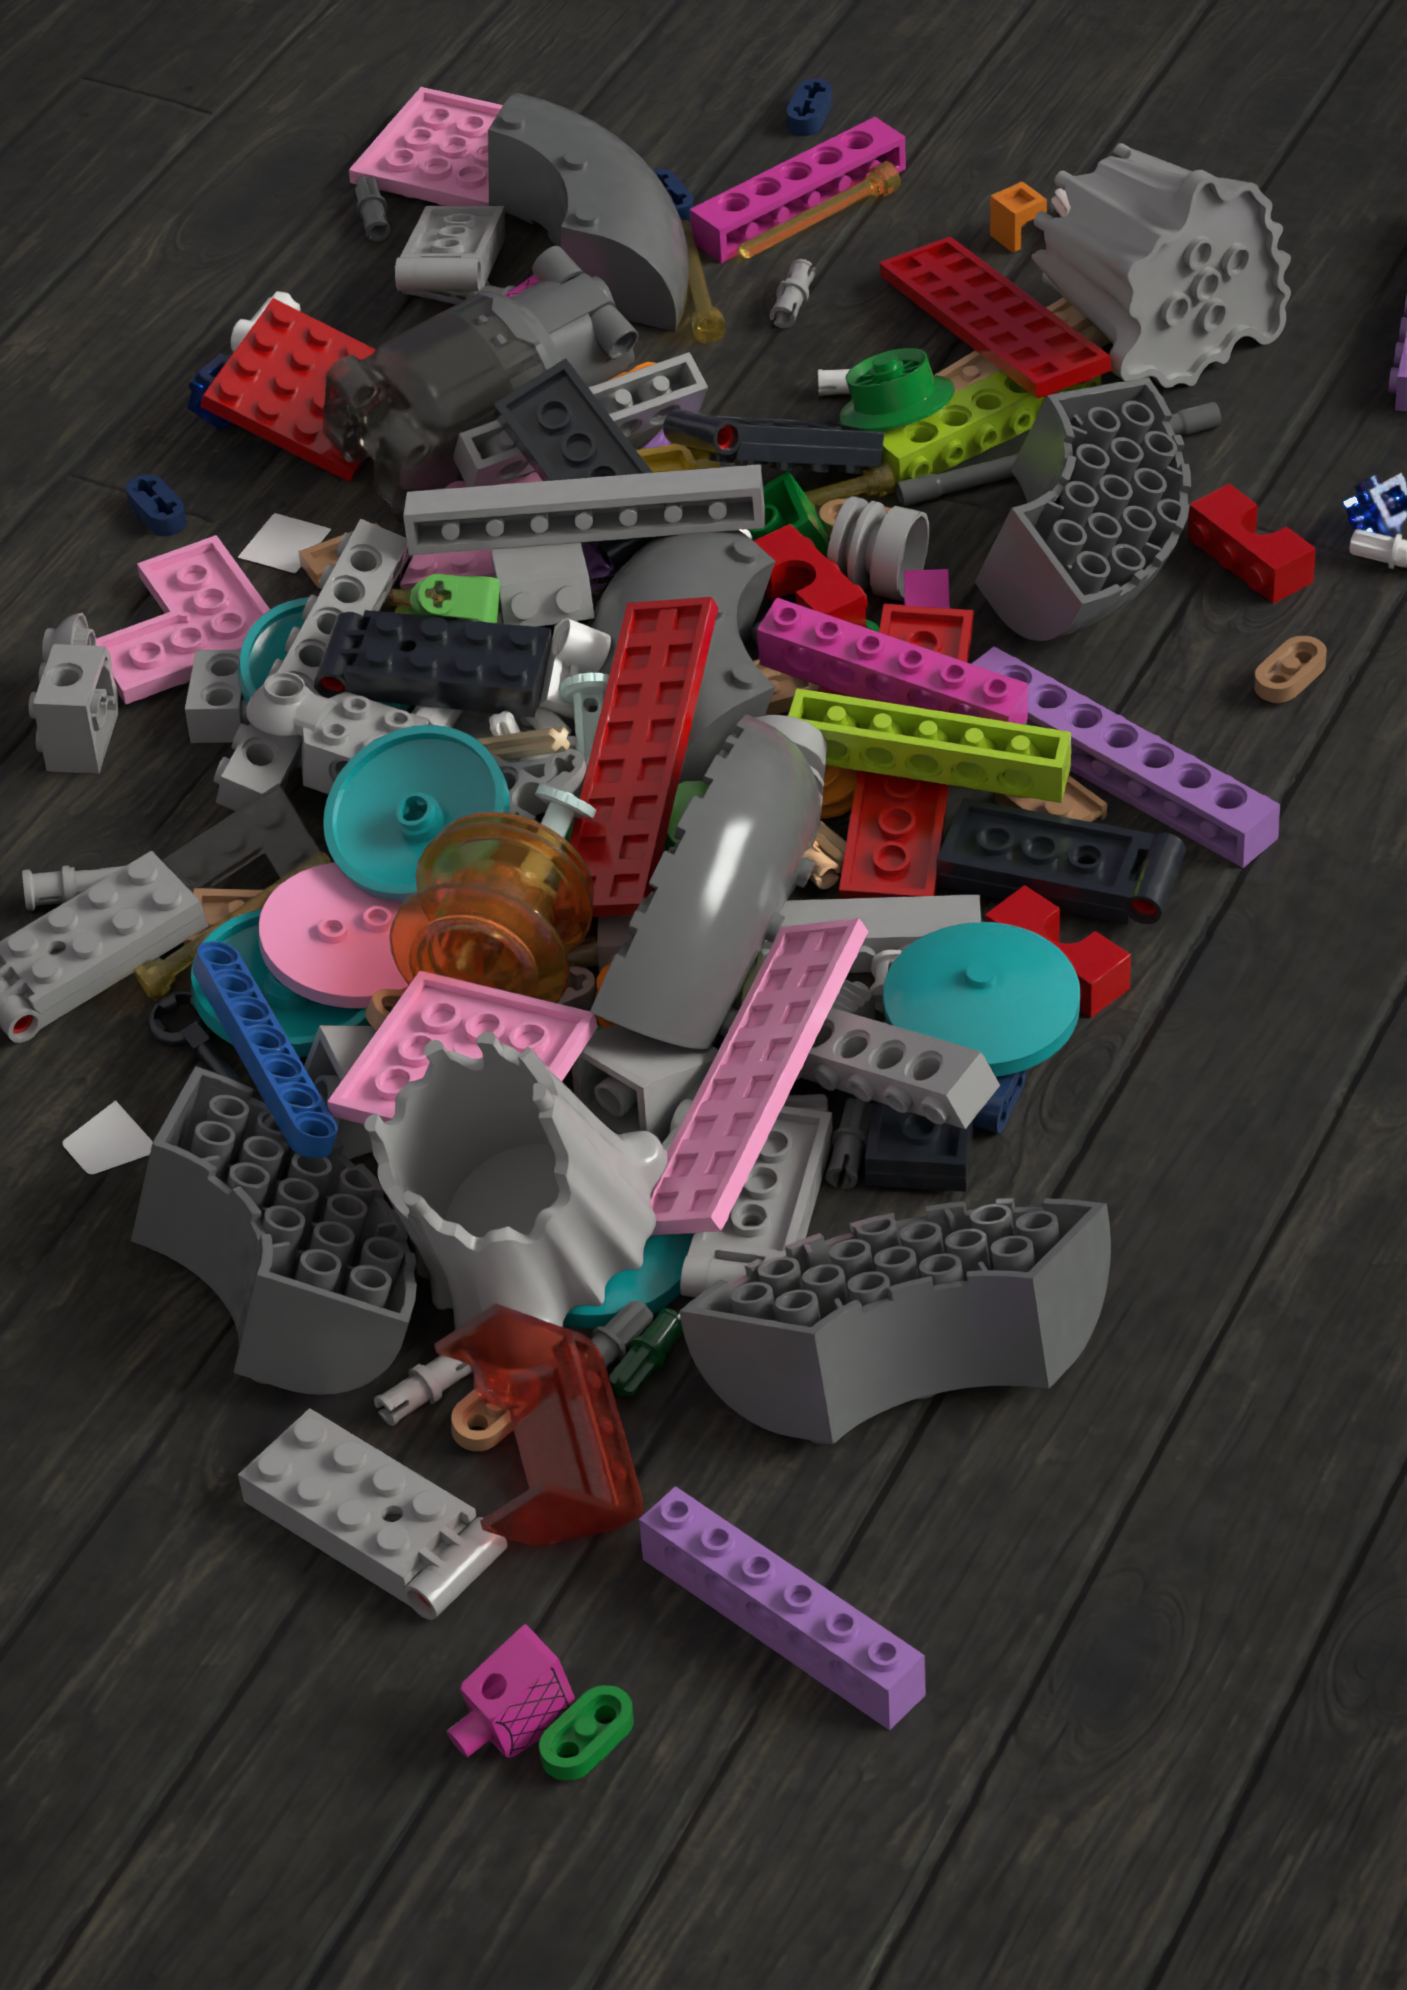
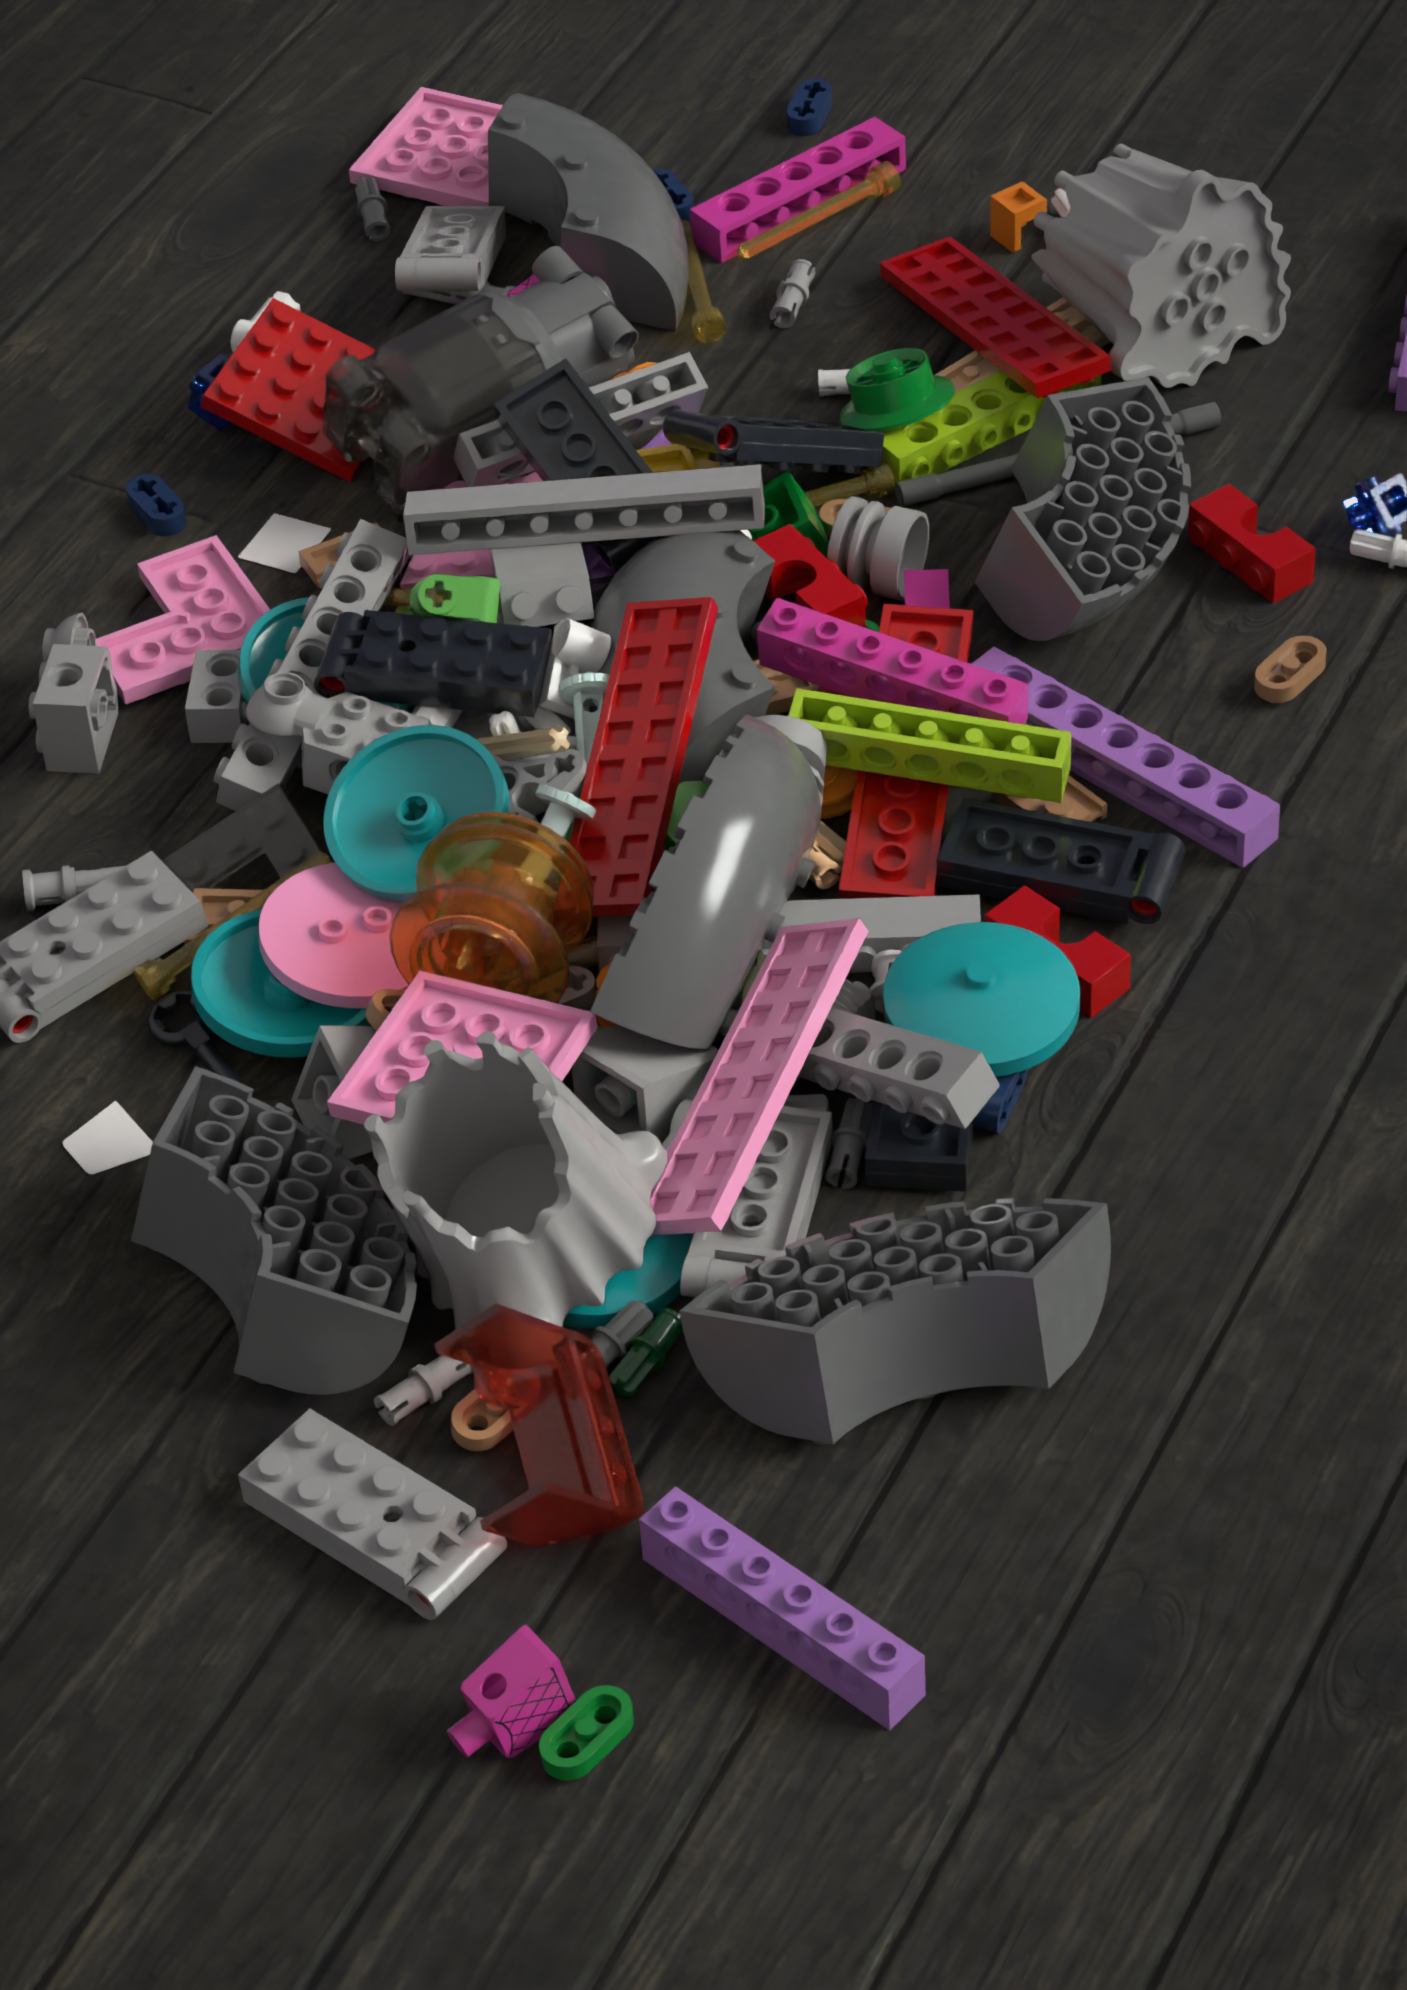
blue beam [193,941,338,1159] -> none

